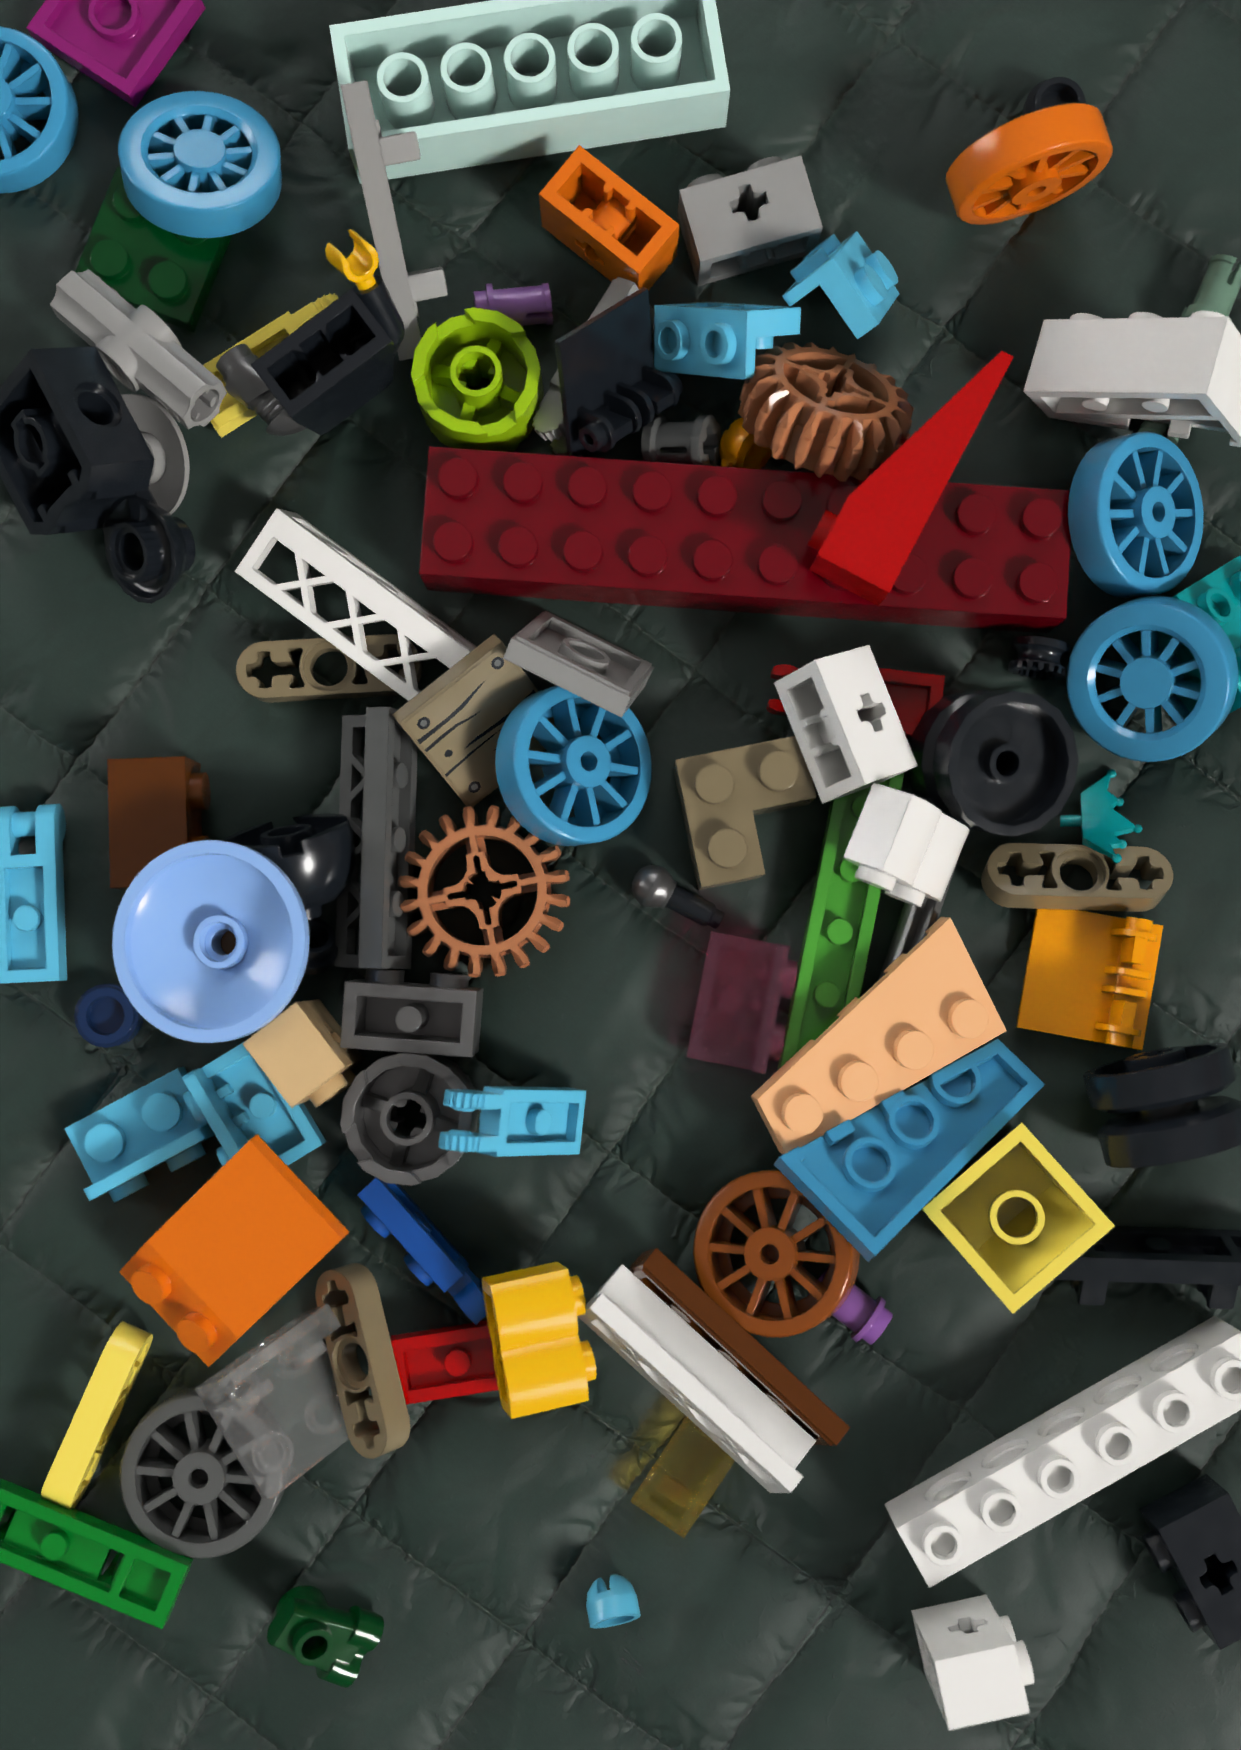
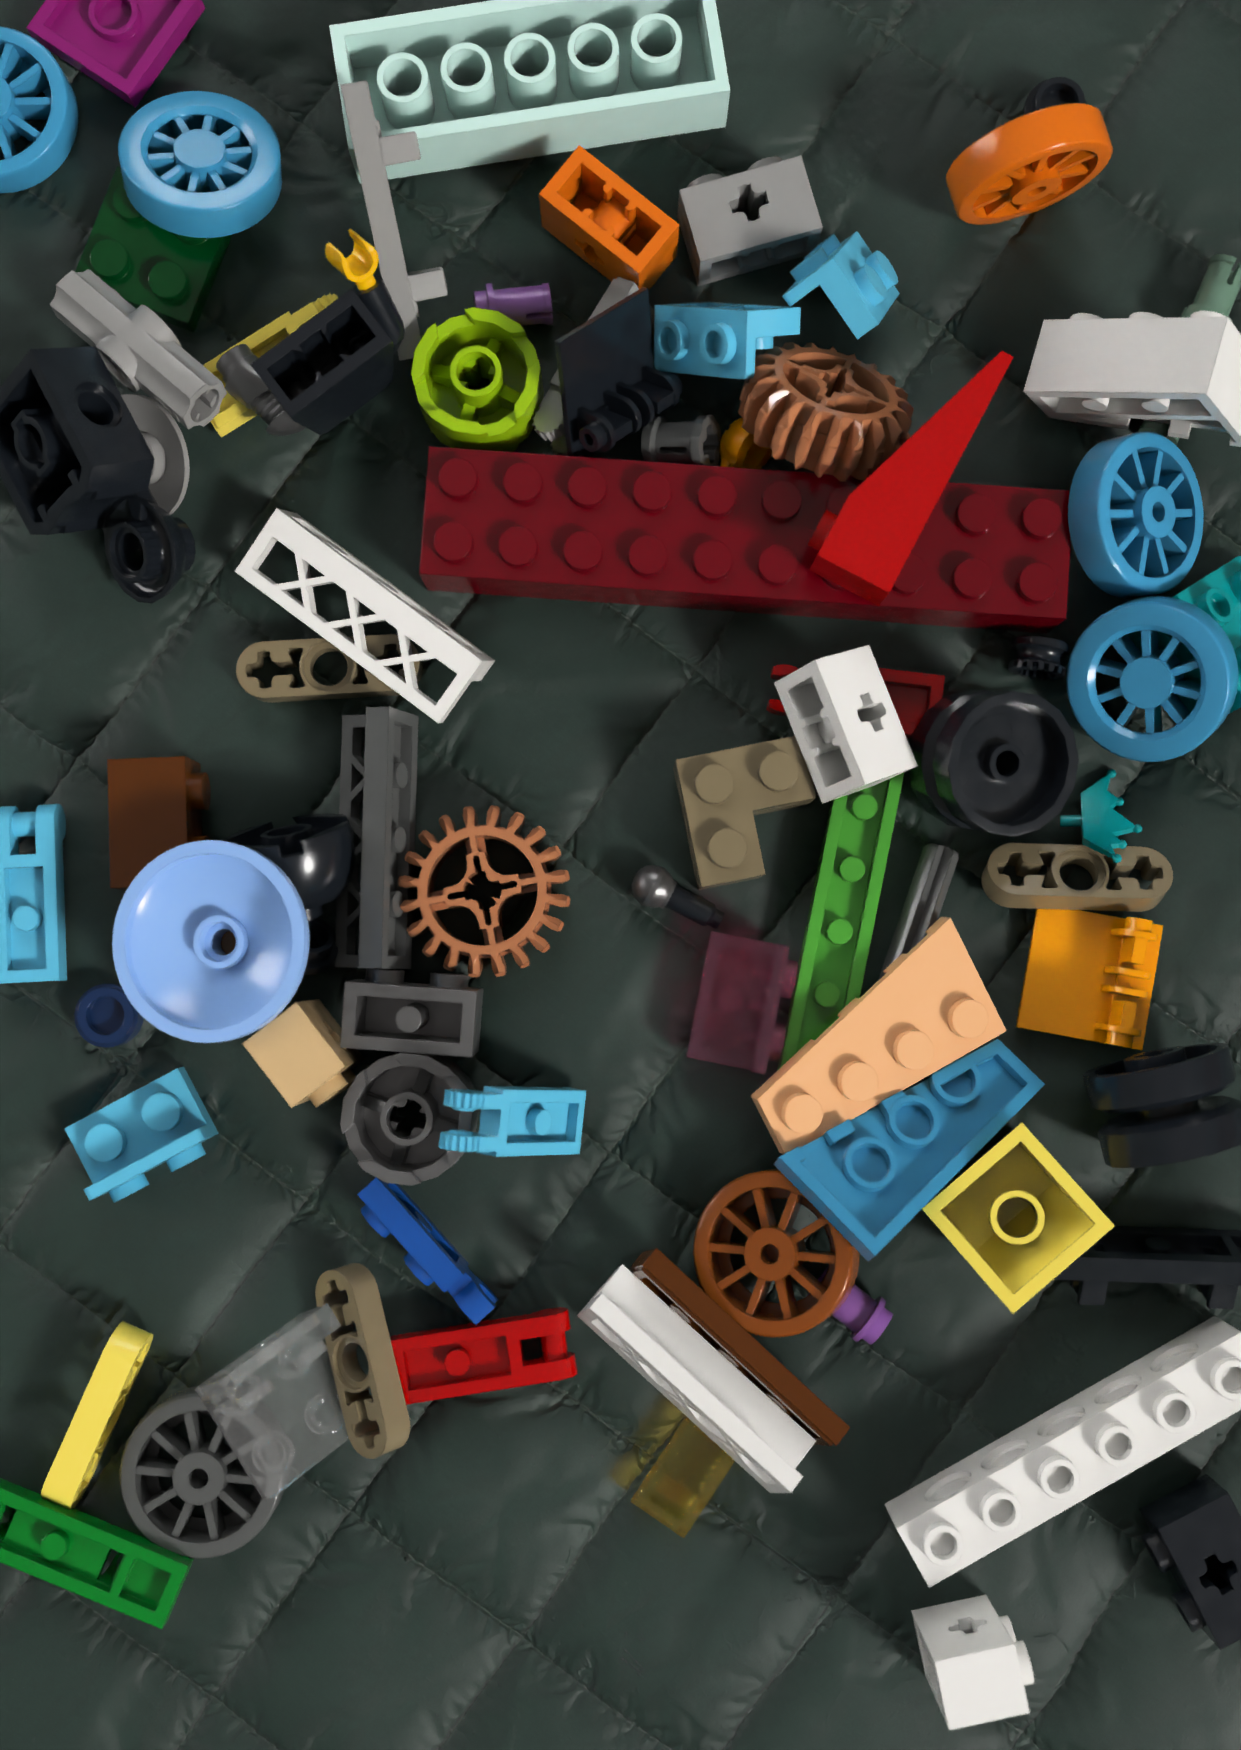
orange slope [119,1134,349,1367] -> none
medium azure bracket [182,1041,327,1167] -> none
dark green plate [267,1585,384,1688] -> none
dark tan tile [392,634,556,807] -> none
yellow brick [482,1261,596,1419] -> none
dark azure wheel [495,685,652,846] -> none
light grey tile [503,611,654,718] -> none
medium azure hinge [586,1574,641,1629] -> none
white brick [843,783,969,907] -> none

